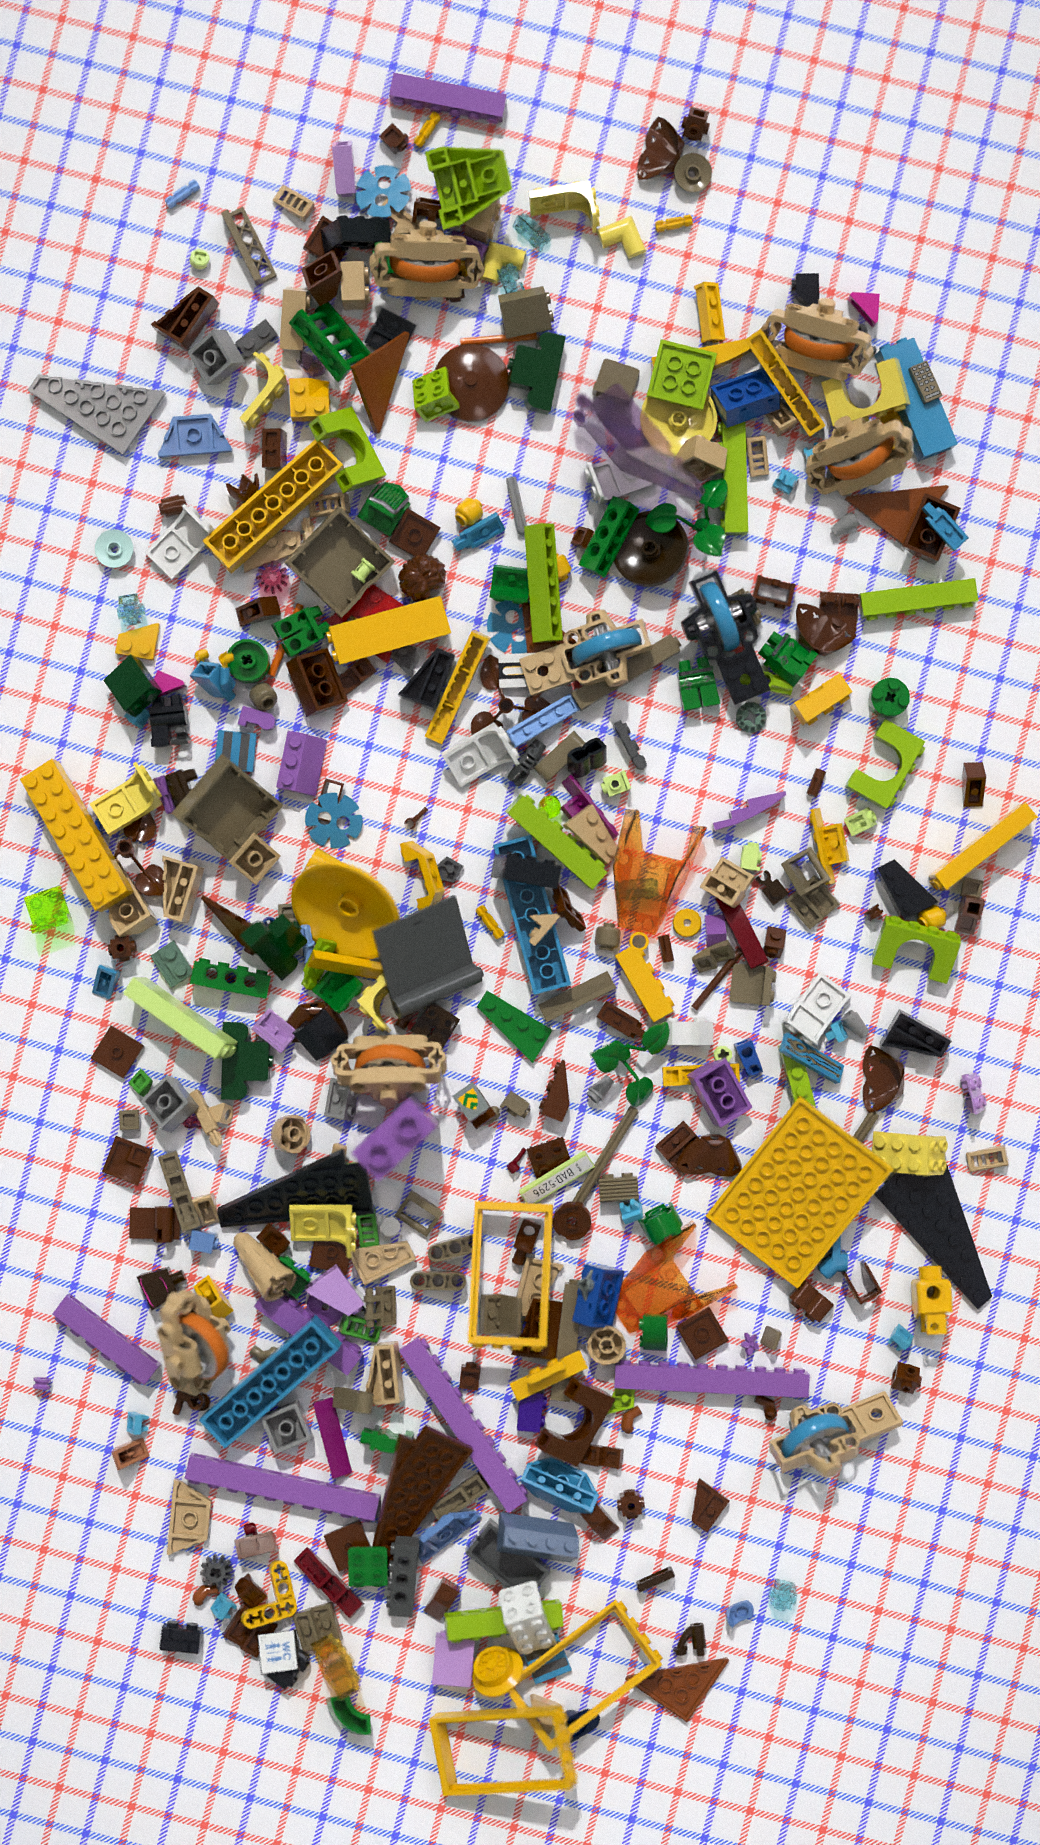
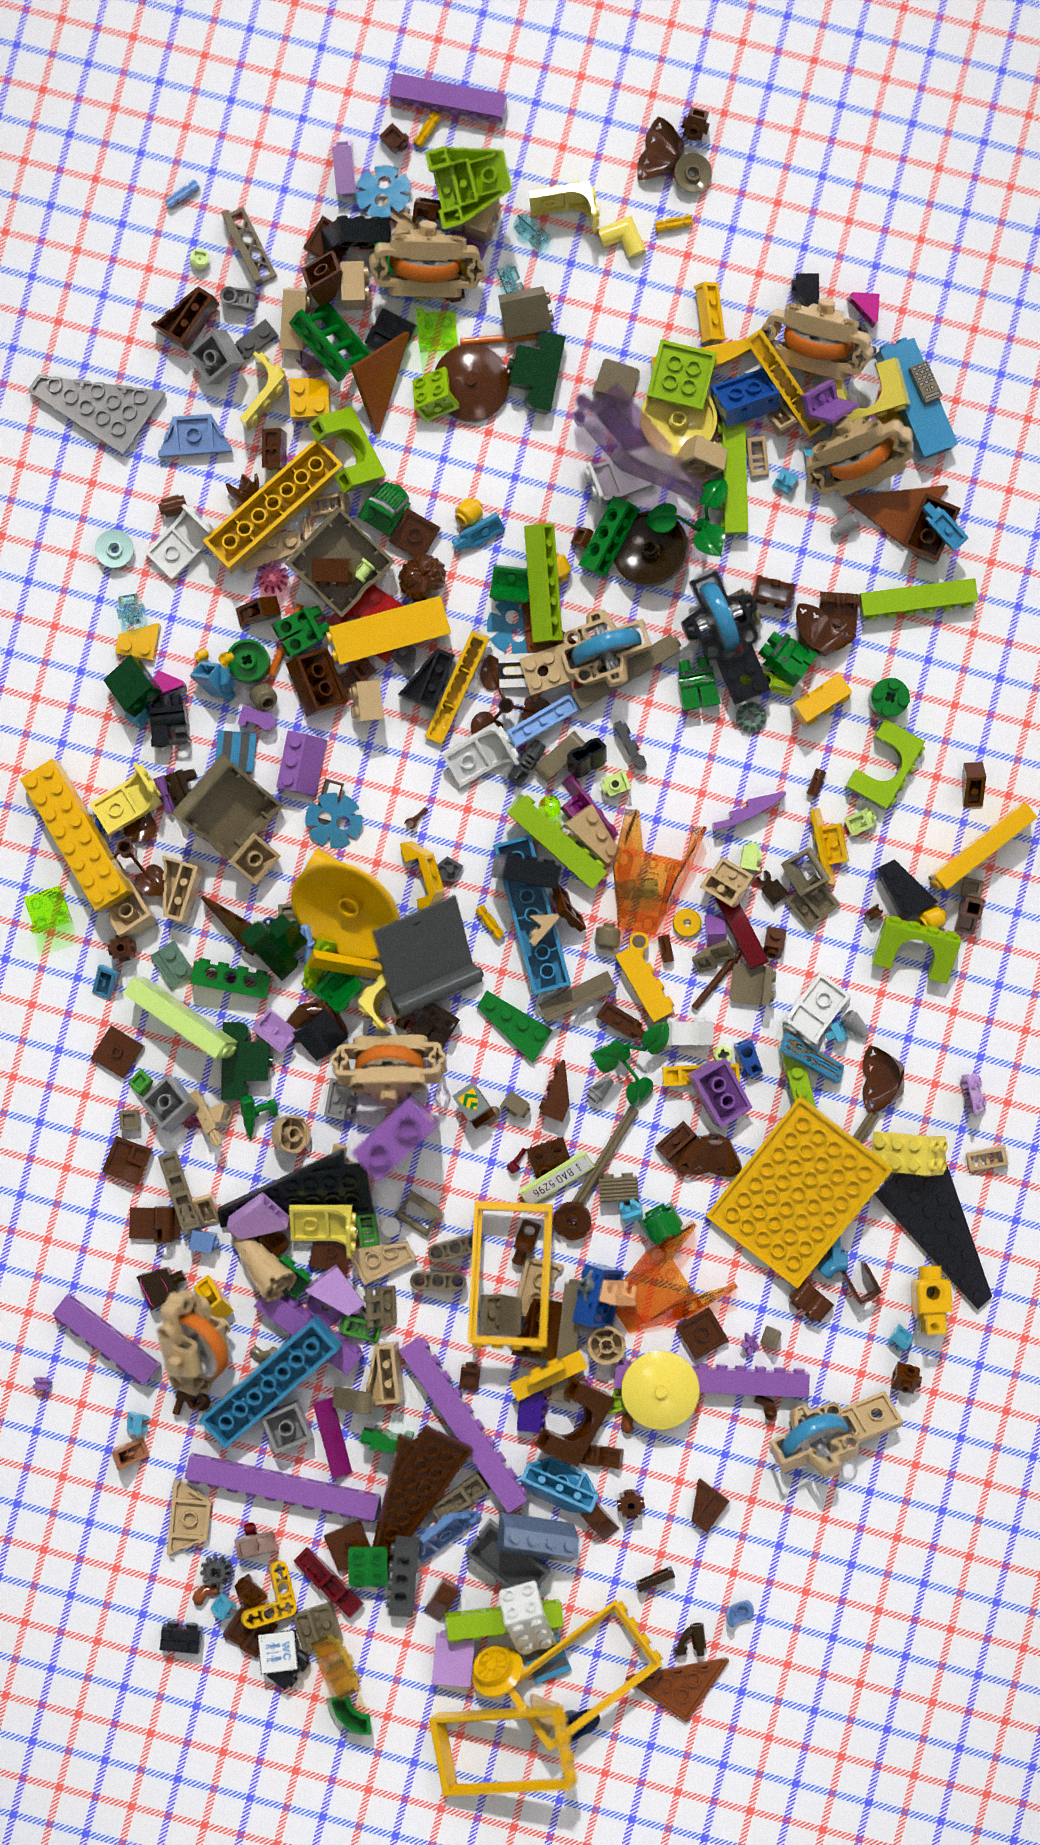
tan slope [272,185,315,222] -> none
light yellow brick [479,241,526,284] -> none
light grey axle [506,477,527,533] -> none
green brick [639,1313,668,1351] -> none
clear light blue brick [768,1578,798,1611] -> none
black wedge [880,1009,951,1058] -> none
none -> light grey piece [220,286,258,312]
none -> lavender slope [227,1192,289,1240]
none -> green piece [240,1095,278,1140]
none -> reddish brown brick [311,558,356,588]
none -> tan brick [348,680,384,723]
none -> clear neon green bracket [416,308,458,353]
none -> light nougat hinge [599,1280,637,1306]
none -> light yellow dish [621,1350,699,1430]
none -> medium lavender bracket [801,379,858,424]

